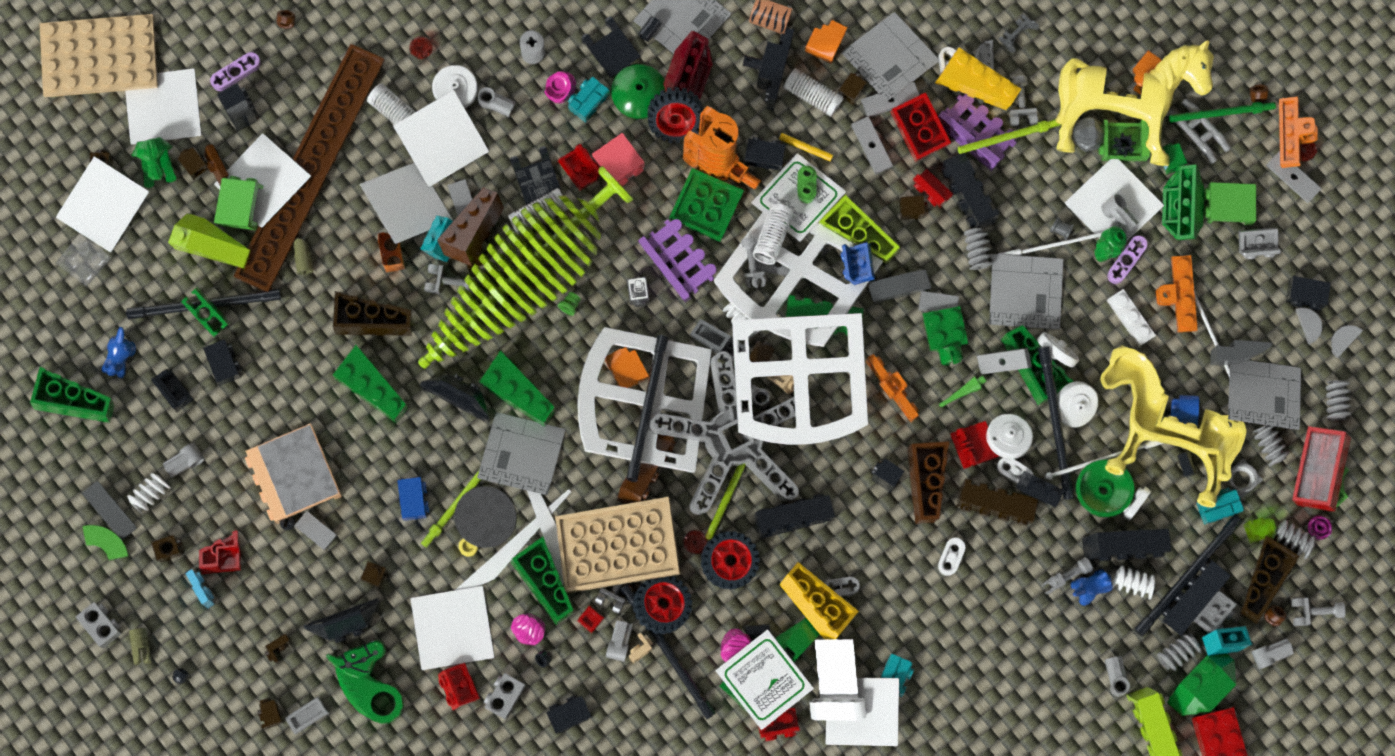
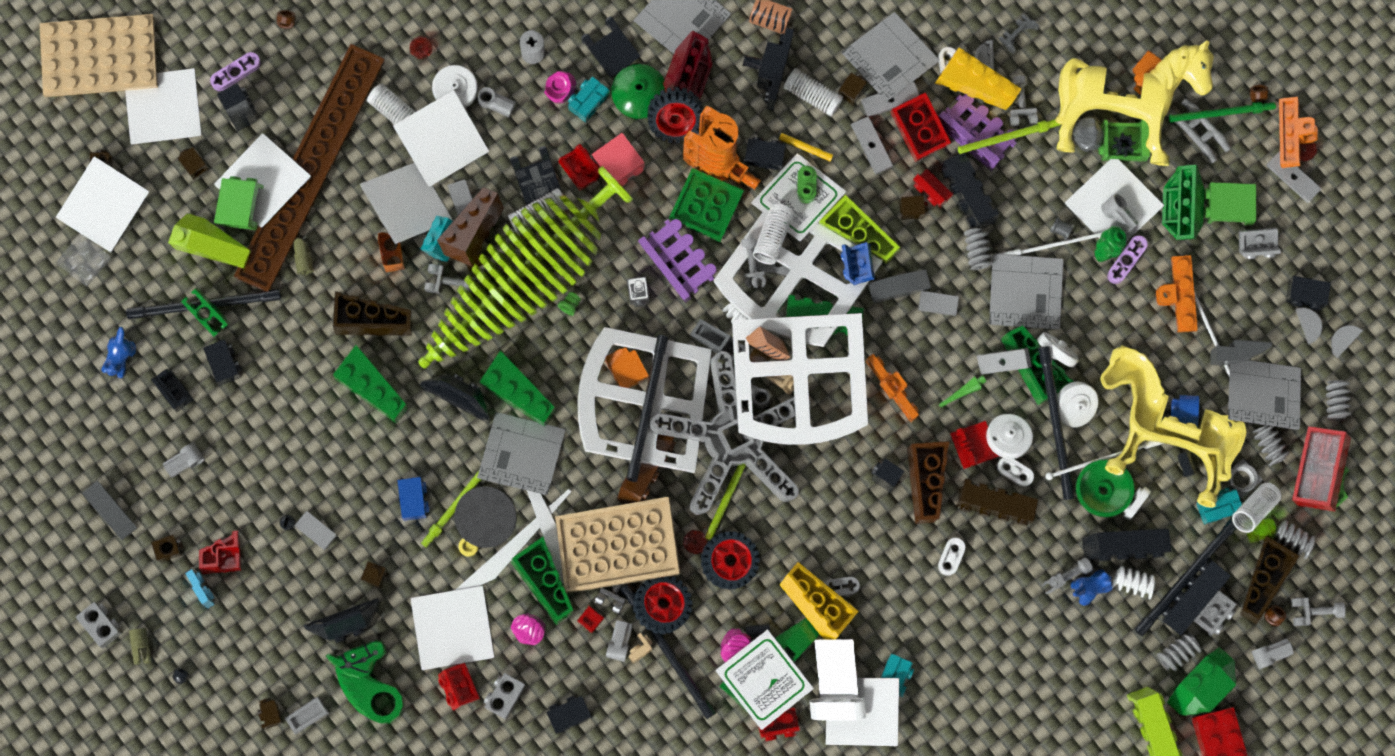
green wedge [30,367,115,423] -> none
bright green tile [83,525,129,560] -> none
white piece [127,473,171,515] -> none
green piece [131,137,176,188] -> none
reddish brown plate [204,144,229,186] -> none
flat silver panel [245,423,342,524] -> none
dark brown bracket [265,634,291,664] -> none
black hinge [535,650,552,668] -> none
black piece [638,16,662,42] -> none
black wedge [754,493,835,539] -> none
orange piece [805,20,847,64] -> none
green plate [922,306,968,365] -> none
black brick [1016,471,1065,508] -> none
light grey piece [1105,656,1130,697] -> none
white plate [1107,289,1156,347] -> none
green brick [1162,143,1188,175] -> none
teal brick [1202,626,1252,656] -> none
magenta plate [1308,515,1332,540] -> none
none -> nougat brick [746,326,790,361]
none -> white piece [1232,483,1281,533]

